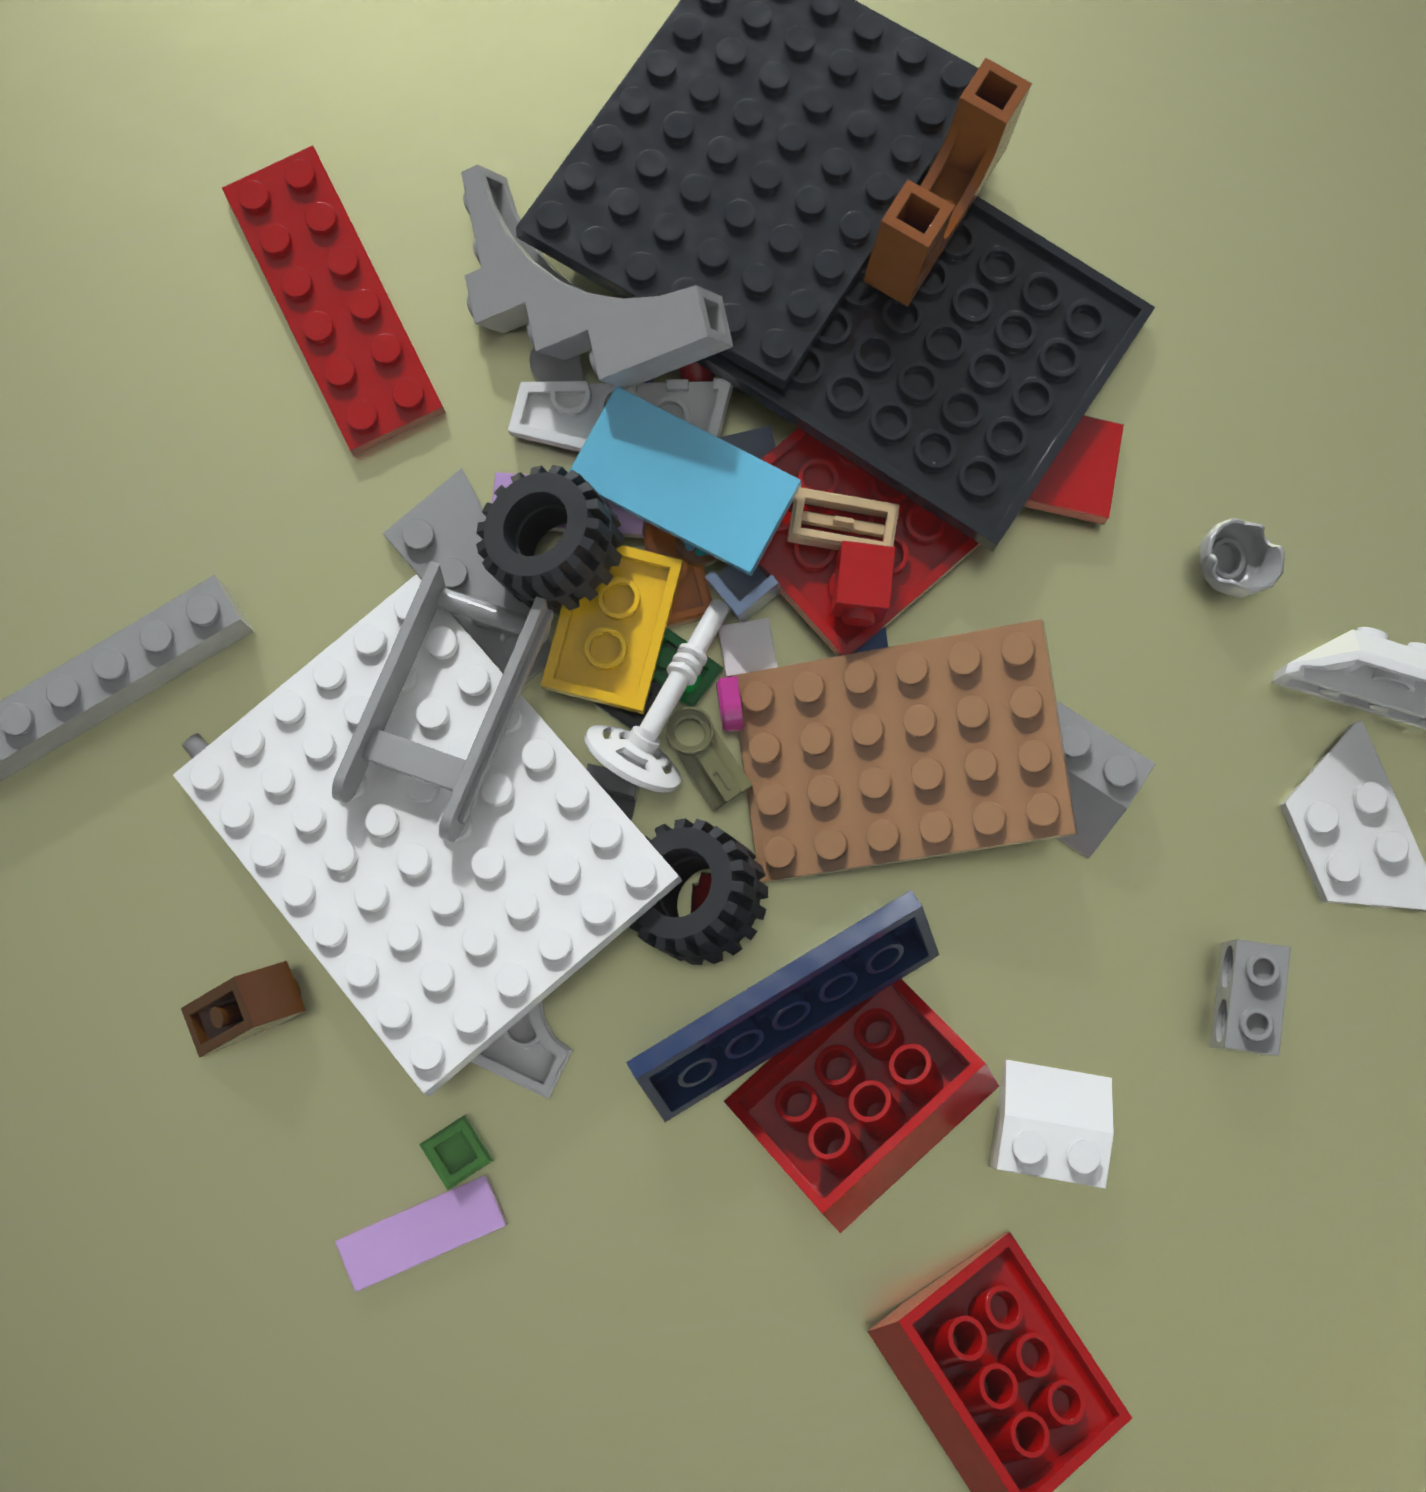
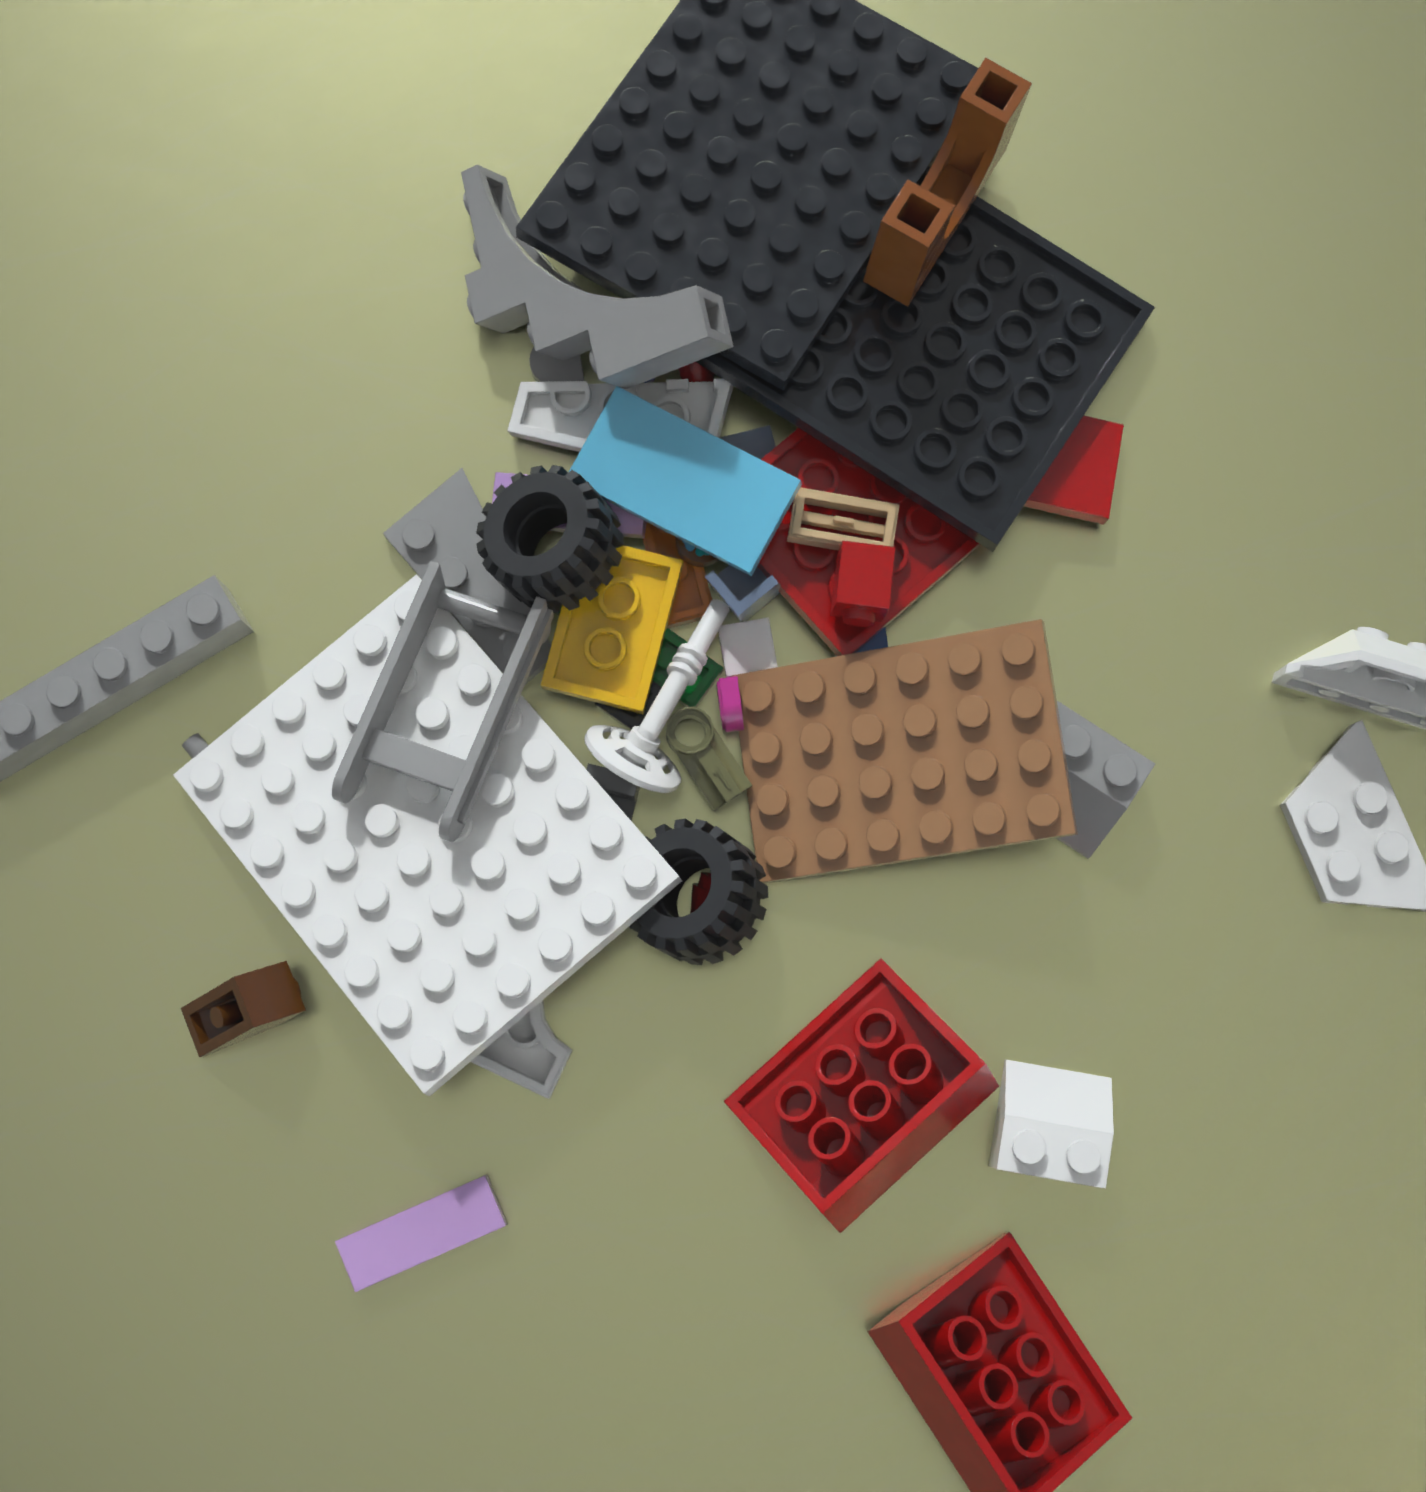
red plate [222,145,446,456] -> none
bright green tile [419,1114,495,1190] -> none
dark blue arch [626,890,940,1122] -> none
light grey hair [1199,518,1285,598] -> none
light grey brick [1210,939,1291,1056] -> none

